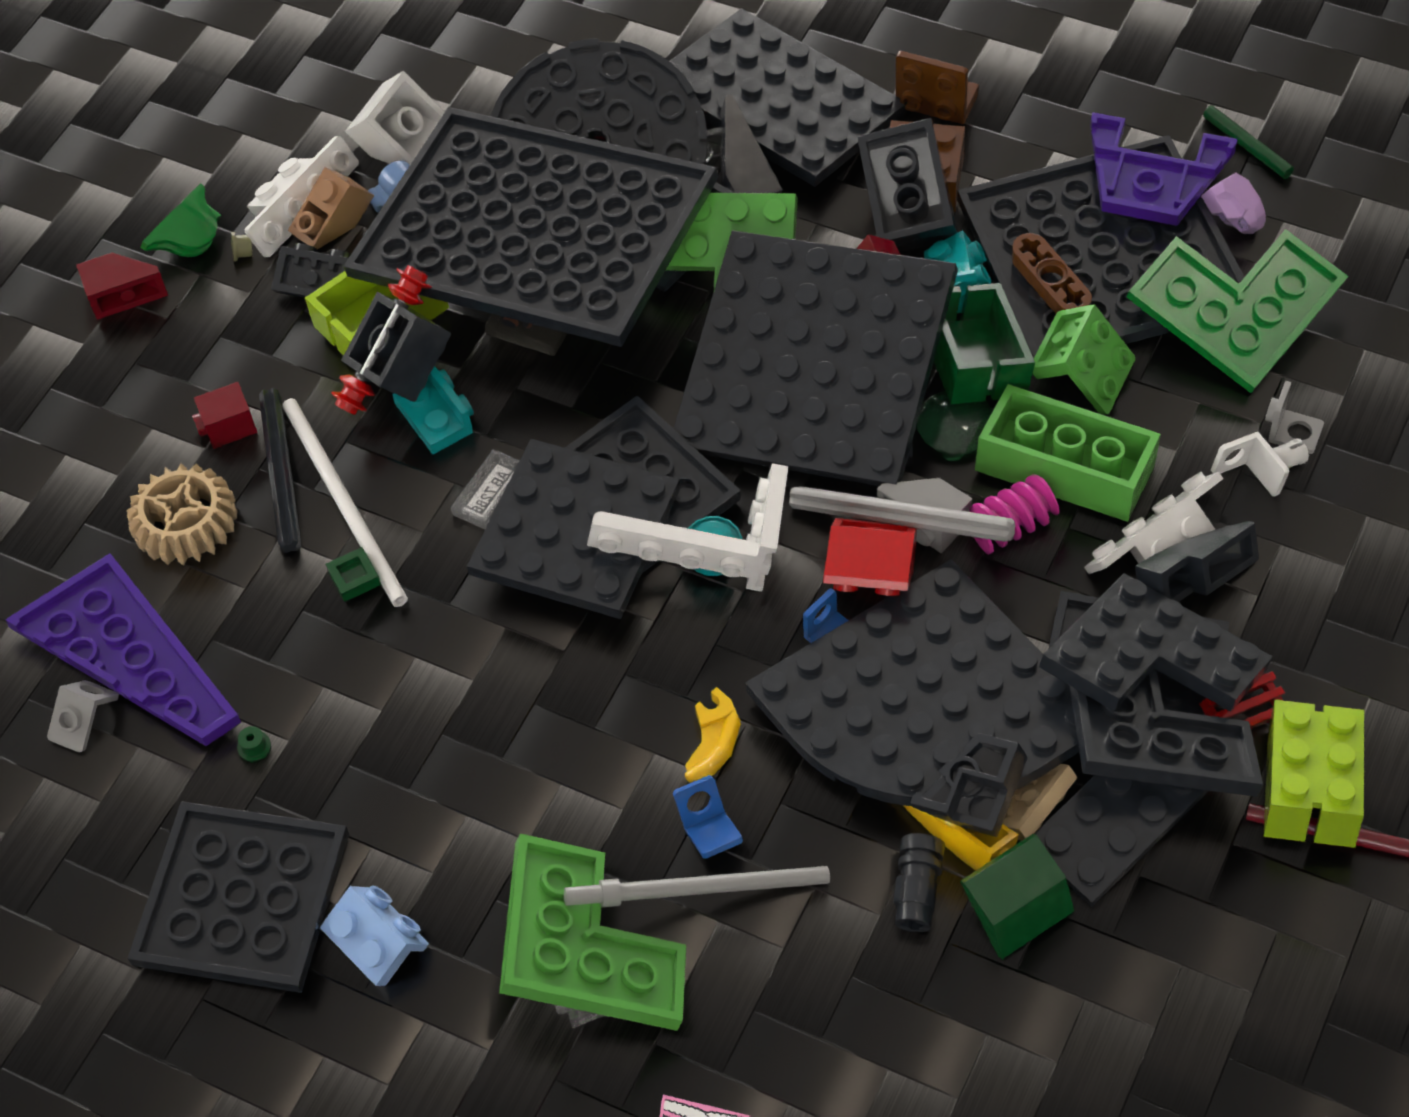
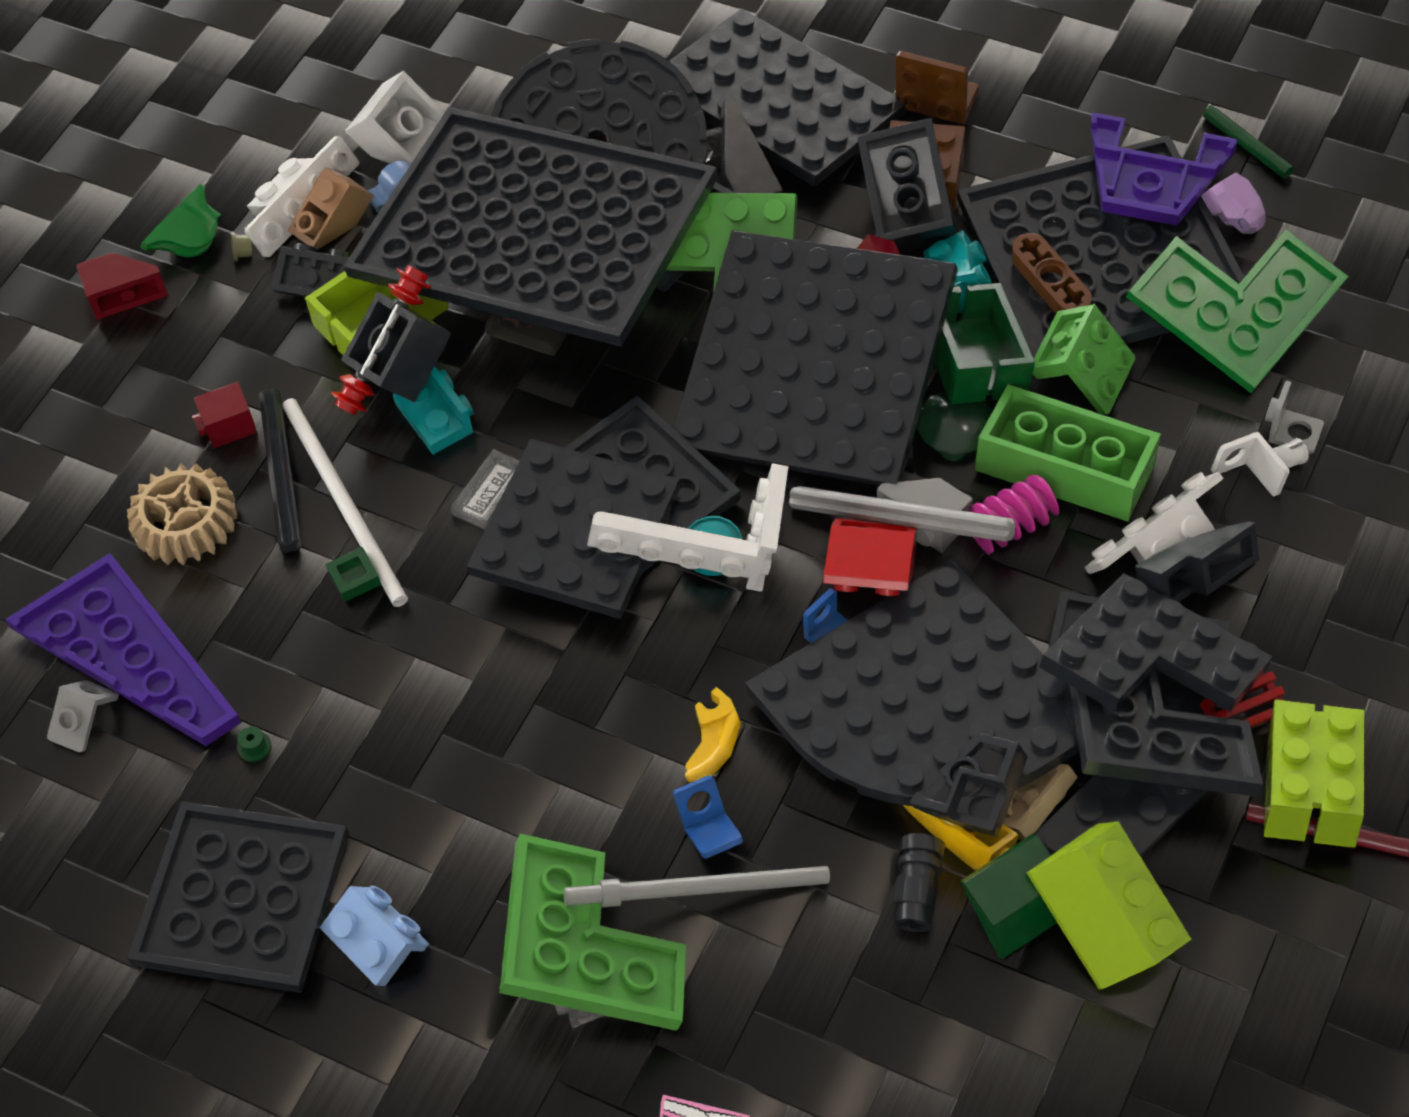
none -> lime slope [1027,822,1191,989]

